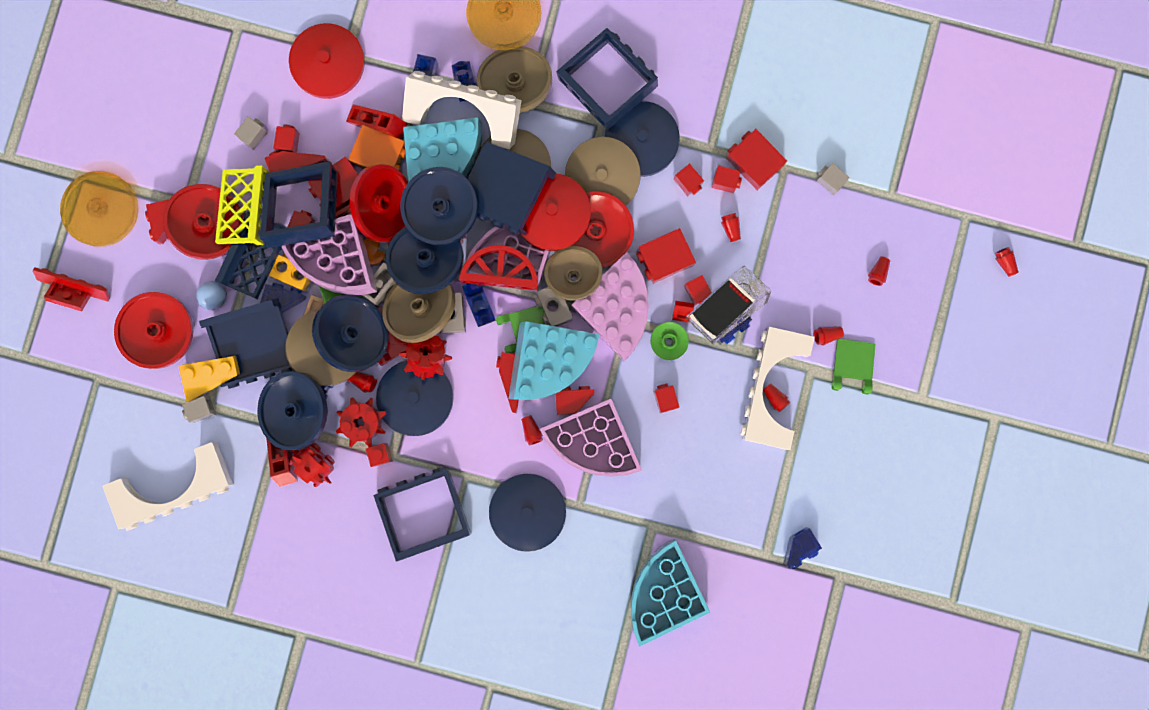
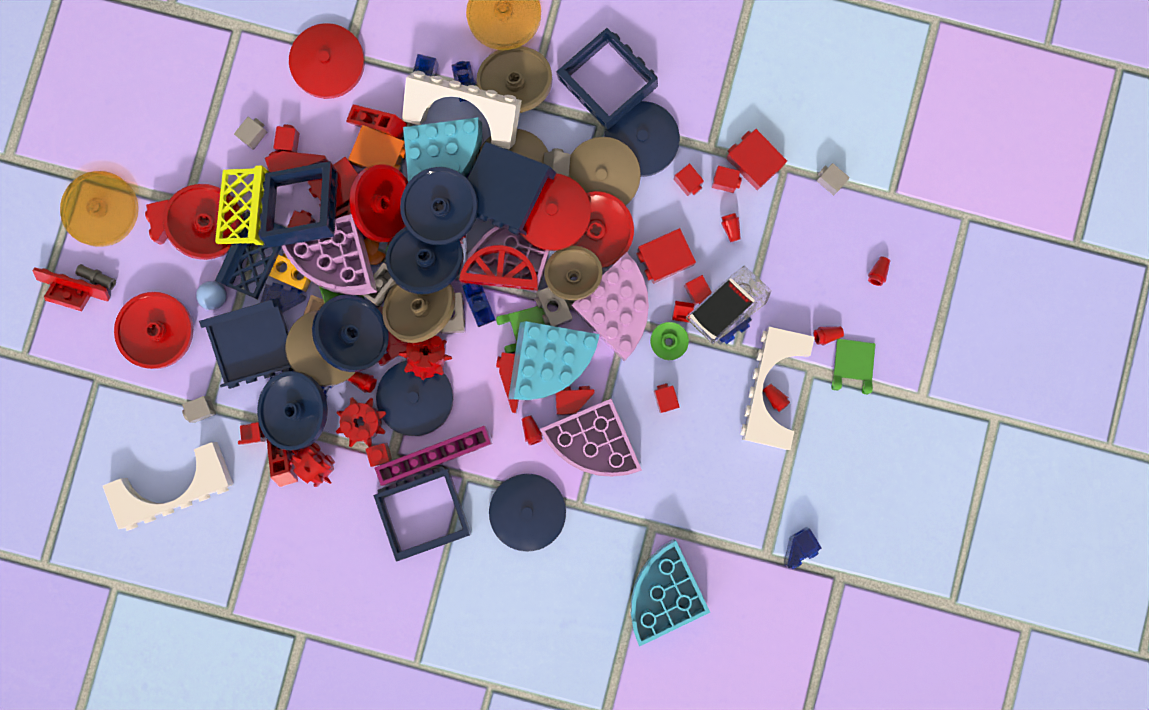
yellow wing [179,355,240,402] -> none
red cone [995,247,1019,277] -> none
none -> dark grey pin [75,264,116,290]
none -> red panel [238,422,266,445]
none -> magenta brick [374,426,492,486]
none -> light grey brick [543,148,571,177]

